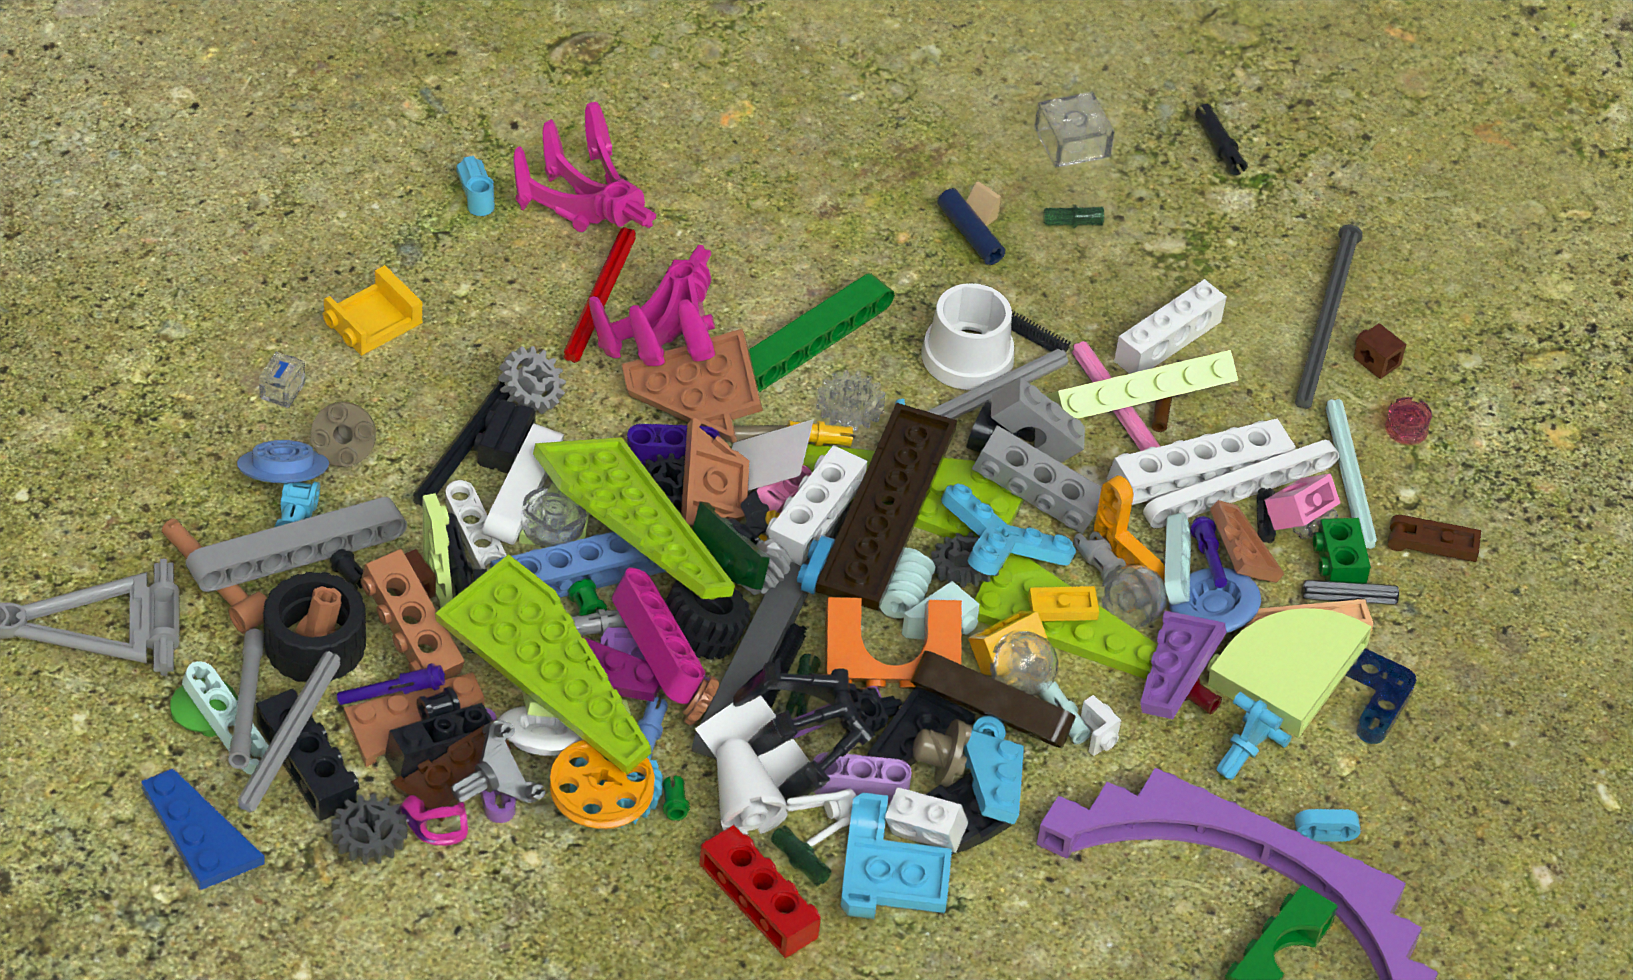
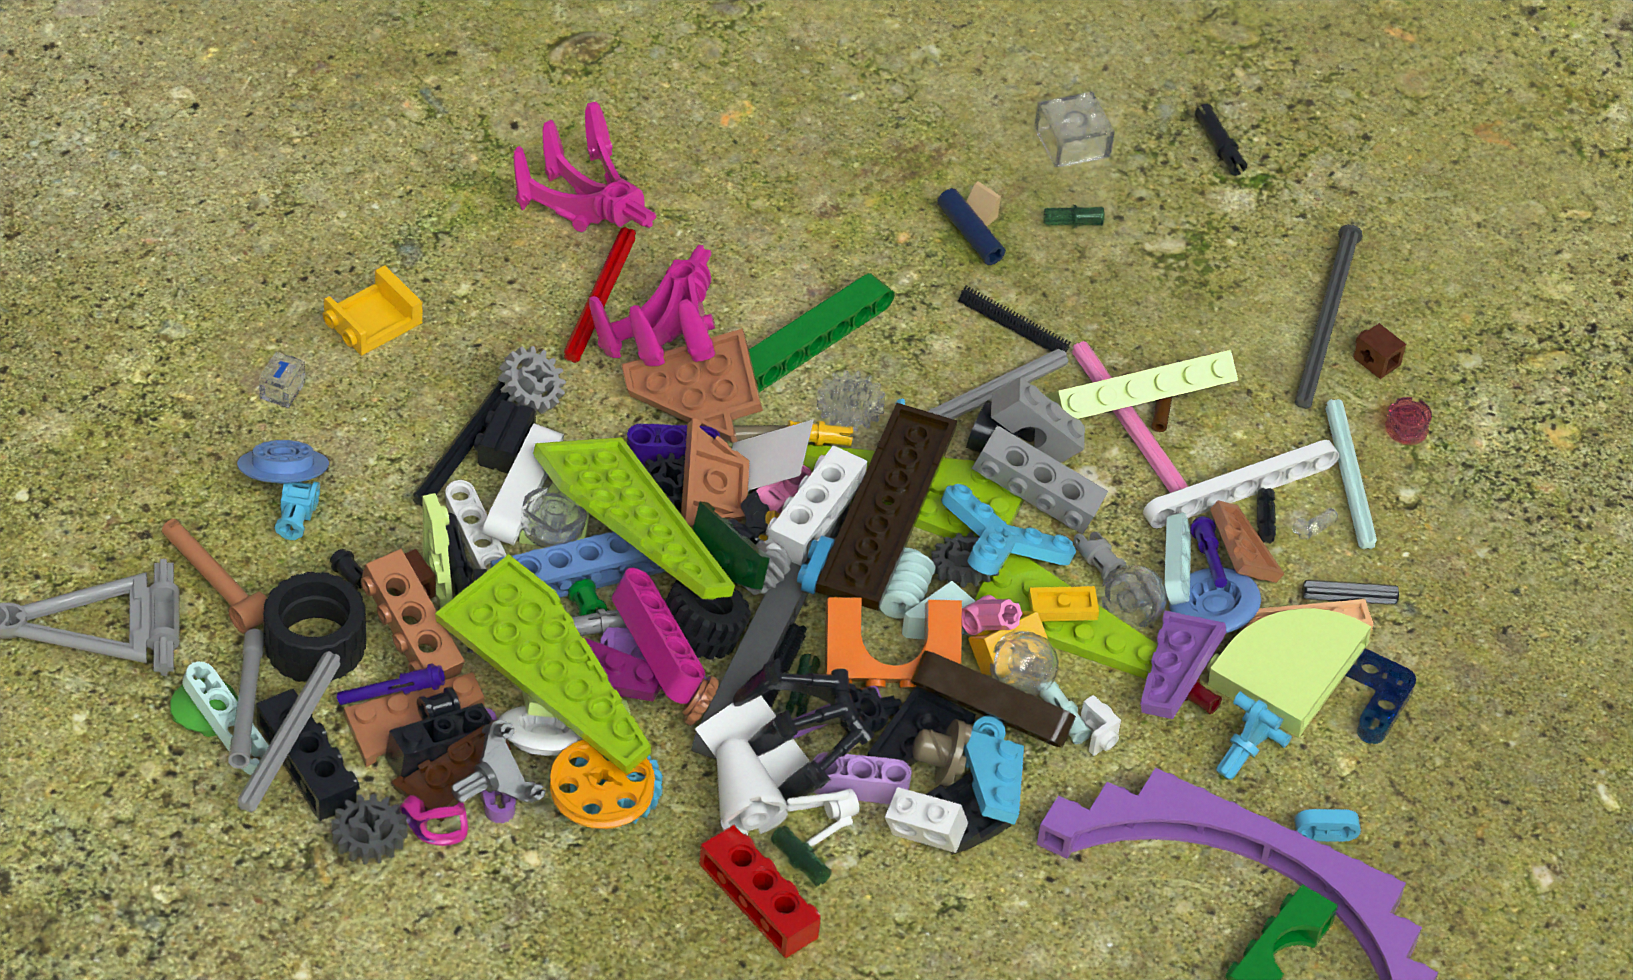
blue wing [141,769,265,891] -> none
light grey beam [185,497,407,592] -> none
nougat piece [296,586,342,637] -> none
dark tan plate [310,401,376,467] -> none
medium azure piece [456,156,495,216] -> none
medium blue pin [637,697,668,758] -> none
green pin [663,775,690,821] -> none
medium azure piece [840,793,952,919] -> none
white piece [921,283,1014,390] -> none
light orange beam [1094,475,1165,591] -> none
white brick [1107,418,1296,505] -> none
white brick [1114,279,1227,374] -> none
bright pink brick [1264,473,1340,530] -> none
green brick [1312,518,1371,583] -> none
reddish brown plate [1388,515,1481,562] -> none
none -> bright pink piece [962,595,1023,636]

